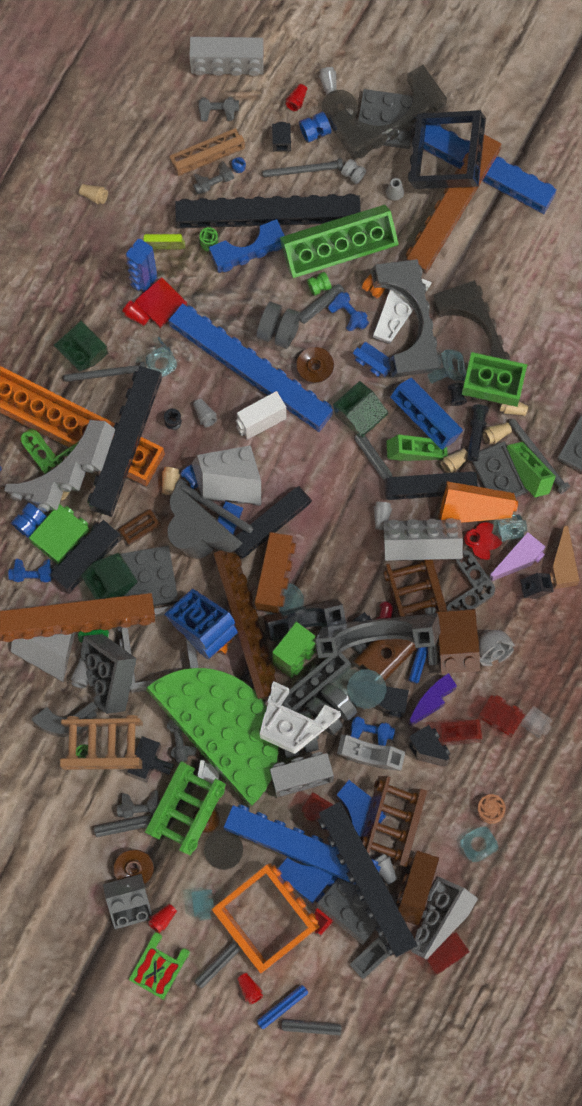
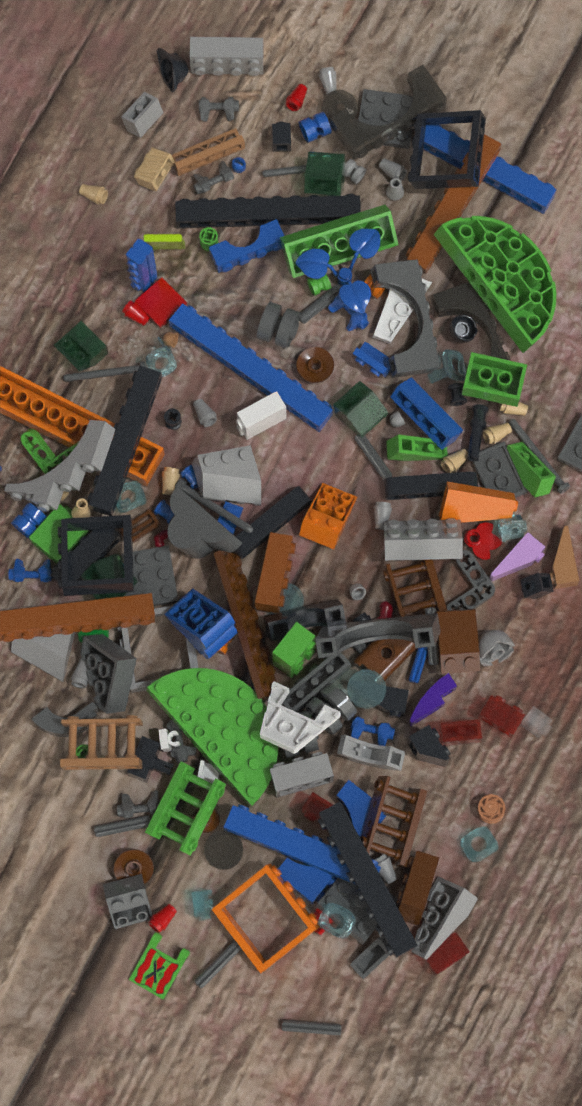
red cone [237,973,263,1005] -> none
blue axle [257,985,308,1029] -> none
none -> black window [58,515,134,596]
none -> tan cone [71,499,91,518]
none -> clear light blue piece [116,481,147,513]
none -> light grey brick [121,92,163,138]
none -> tan brick [134,147,175,191]
none -> dark red arm [153,530,169,547]
none -> blue bush [154,499,175,524]
none -> black hat [156,48,189,92]
none -> white tile [159,729,180,752]
none -> medium nougat hinge [163,332,178,348]
none -> blue plant [296,229,381,314]
none -> orange slope [299,483,357,549]
none -> clear green slope [304,151,345,196]
none -> clear light blue piece [318,903,356,939]
none -> light grey hinge [349,583,366,600]
none -> light grey cone [379,158,407,181]
none -> light grey hinge [389,411,405,427]
none -> bright green brick [434,216,556,353]
none -> black hair [449,315,478,343]

